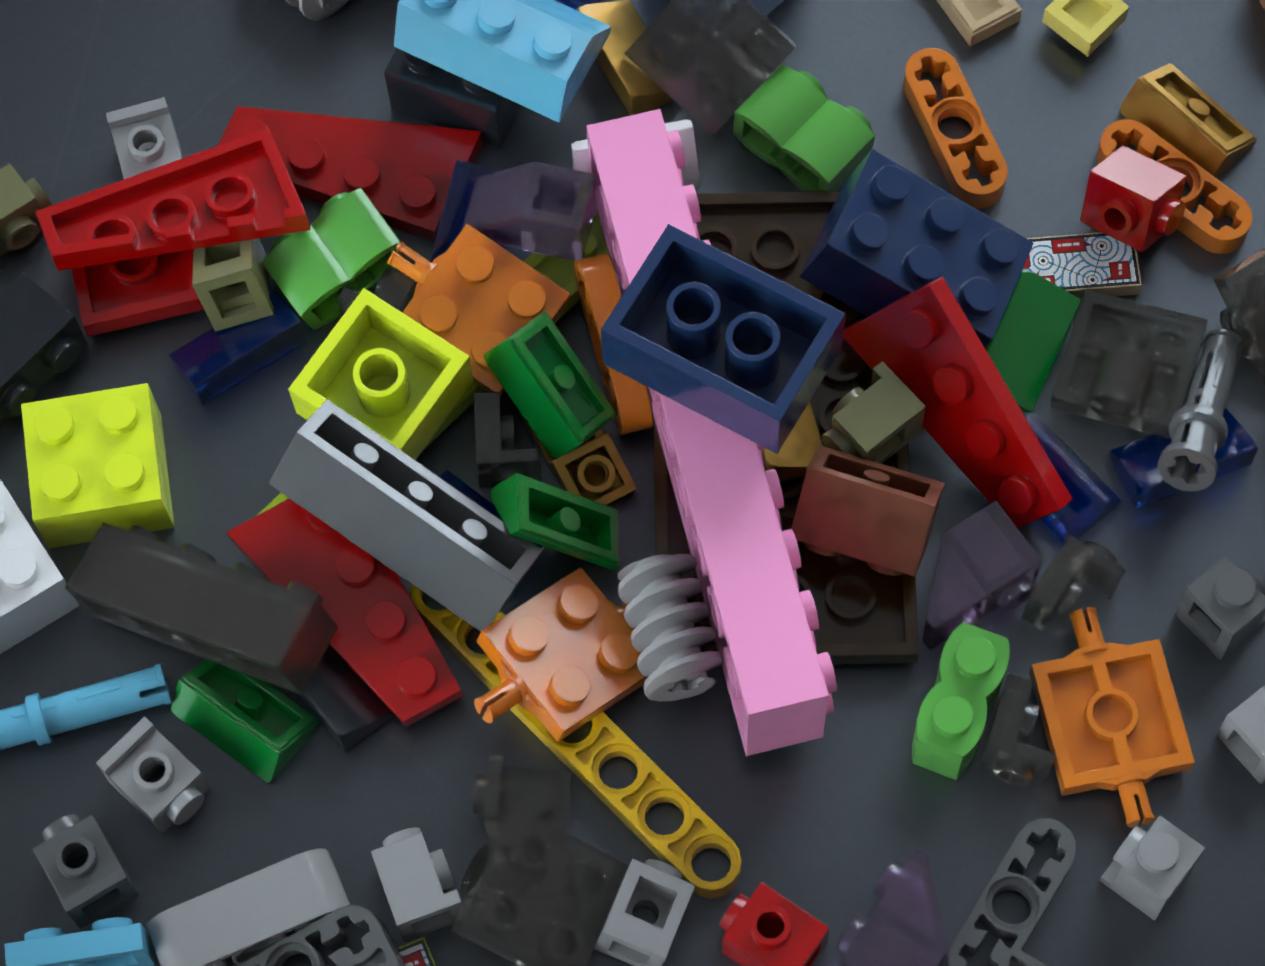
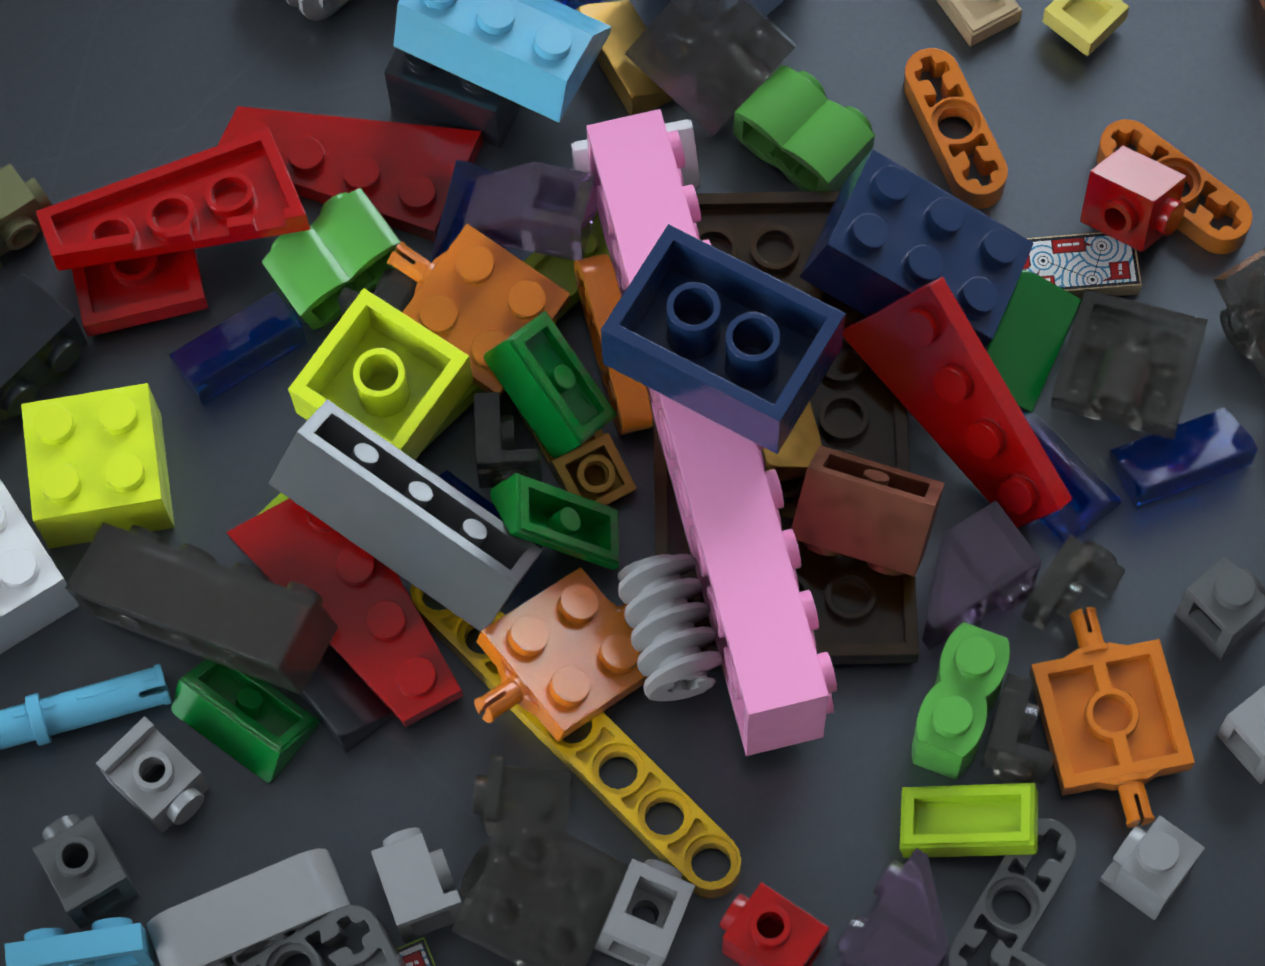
light grey brick [106,97,183,179] -> none
olive brick [192,238,274,332] -> none
olive brick [822,361,926,464] -> none
pearl gold slope [1119,63,1258,178] -> none
dark grey pin [1157,329,1244,491] -> none
none -> lime tile [900,783,1038,858]

